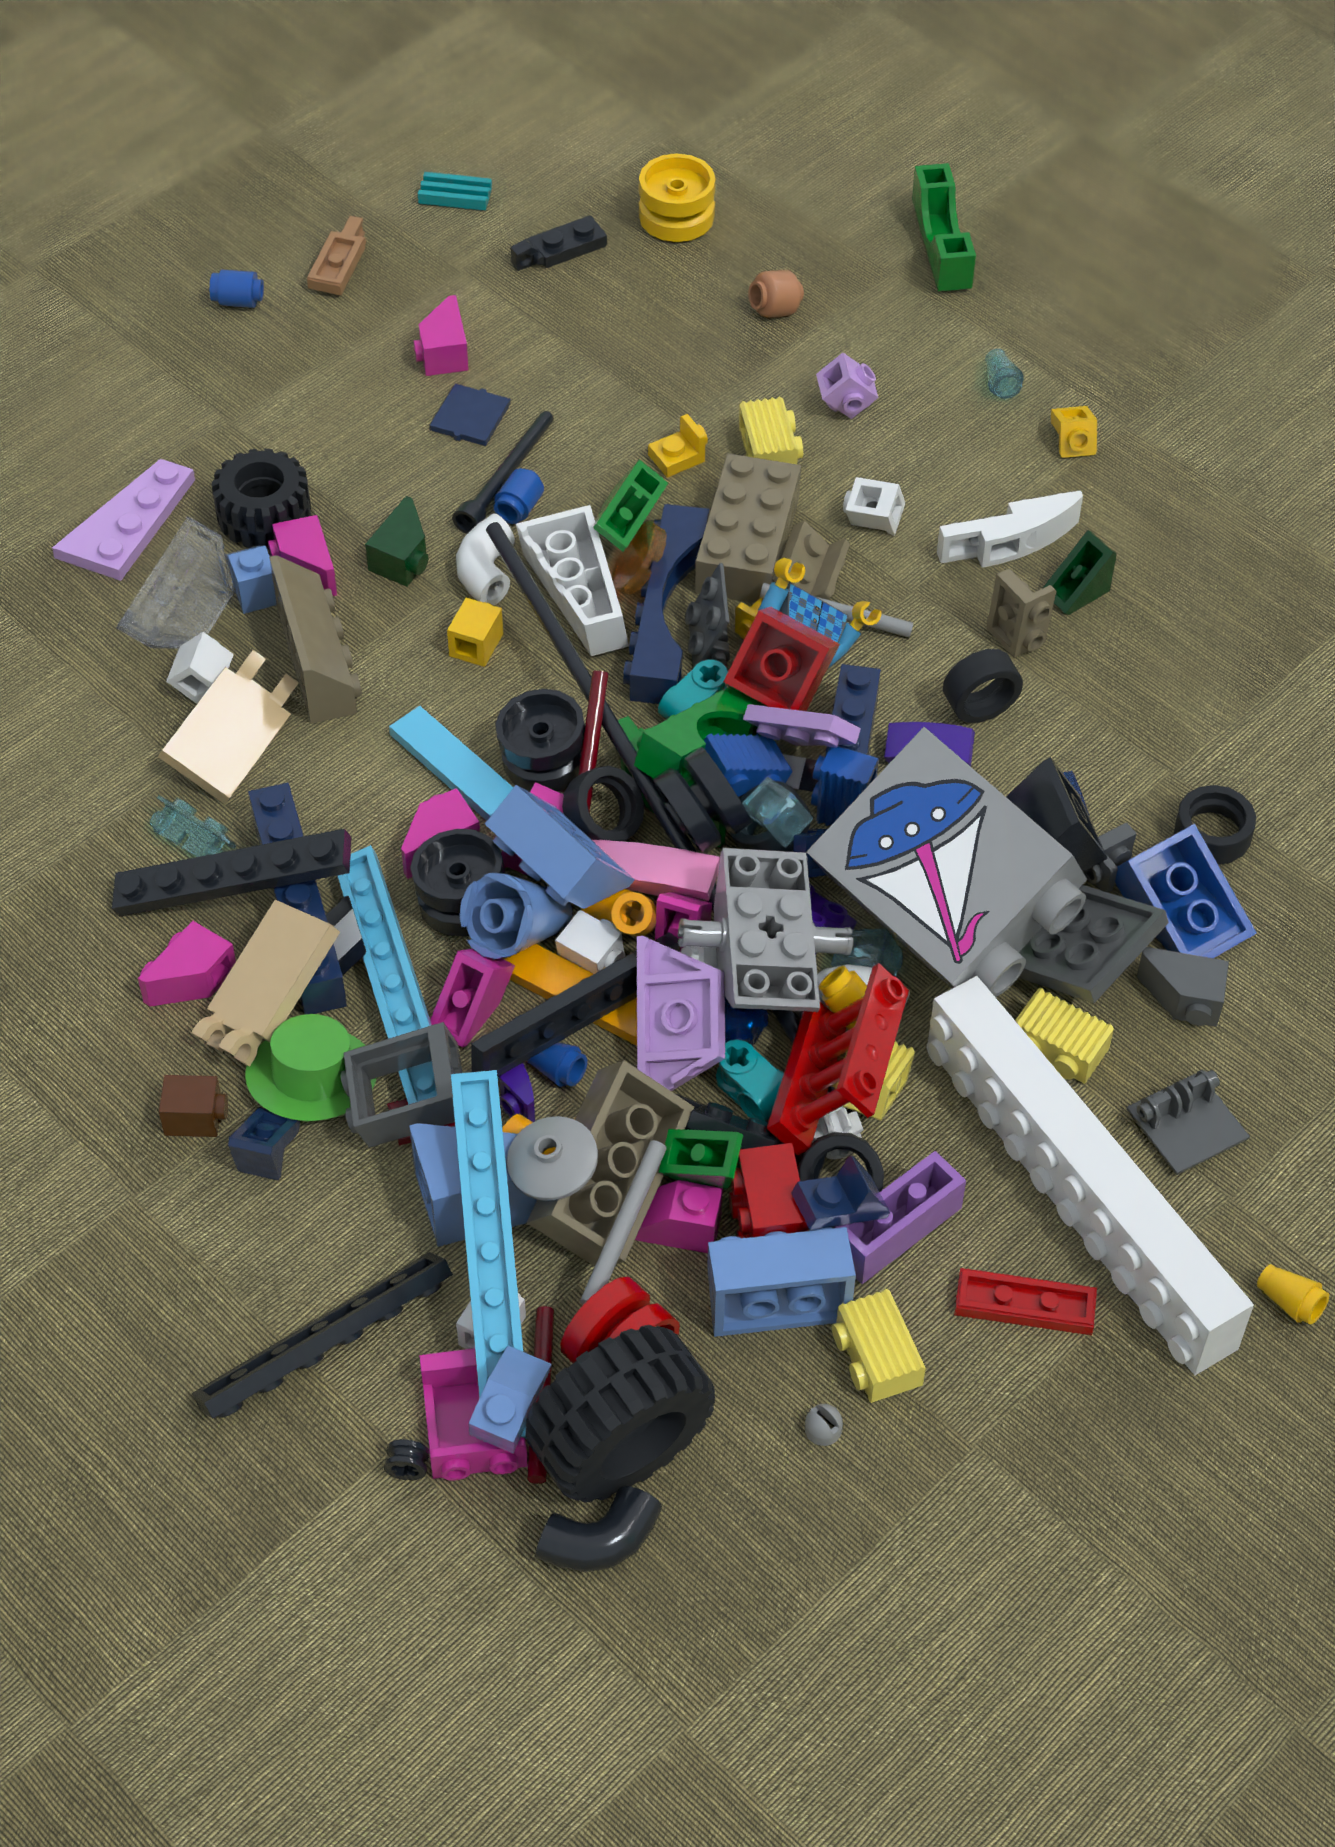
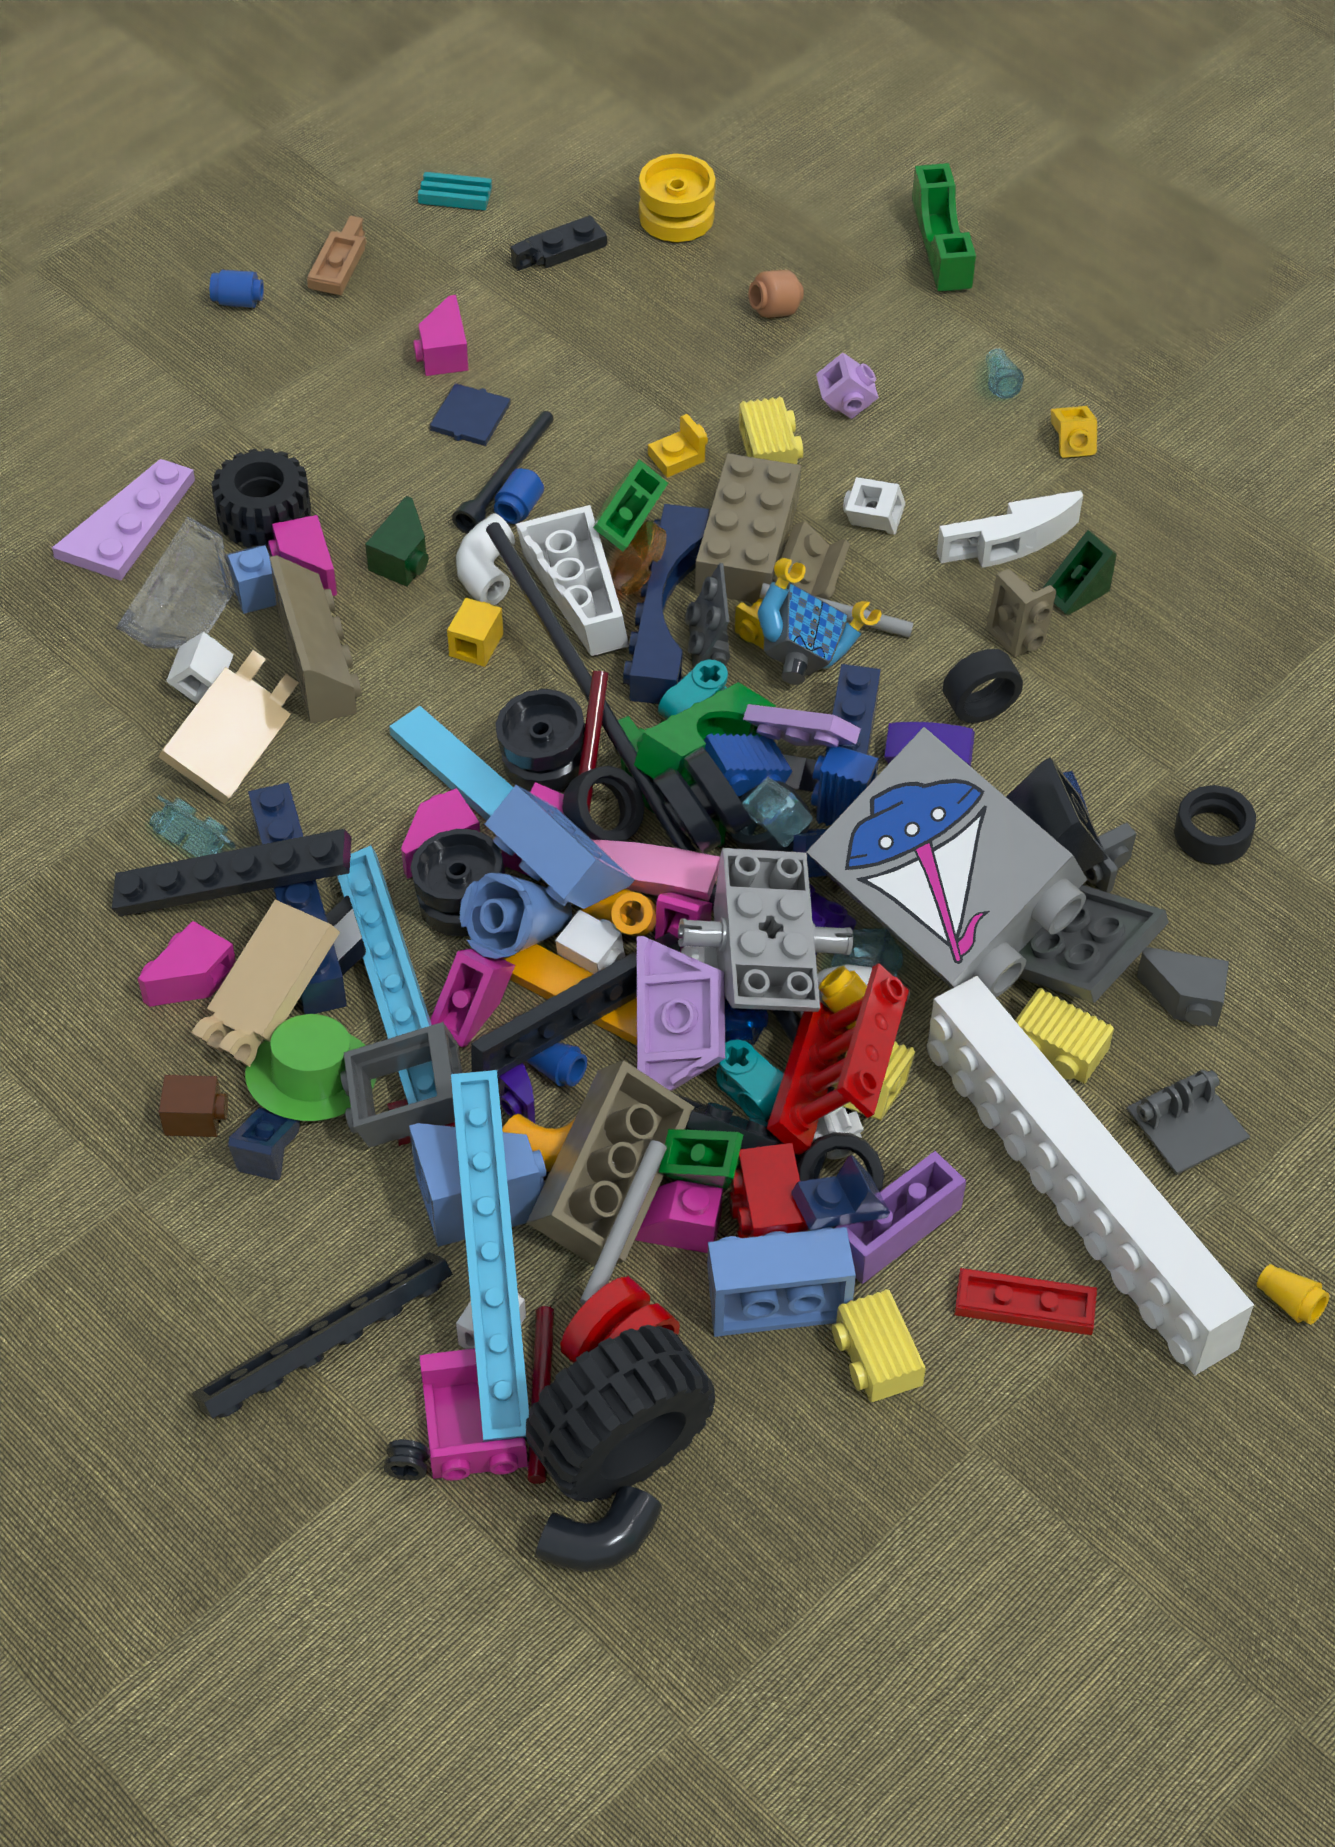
medium blue slope [468,1346,552,1454] -> none
light grey dish [507,1116,598,1201] -> none
red brick [723,606,840,711] -> none
light grey hinge [804,1404,843,1446] -> none
blue slope [1115,824,1257,958] -> none

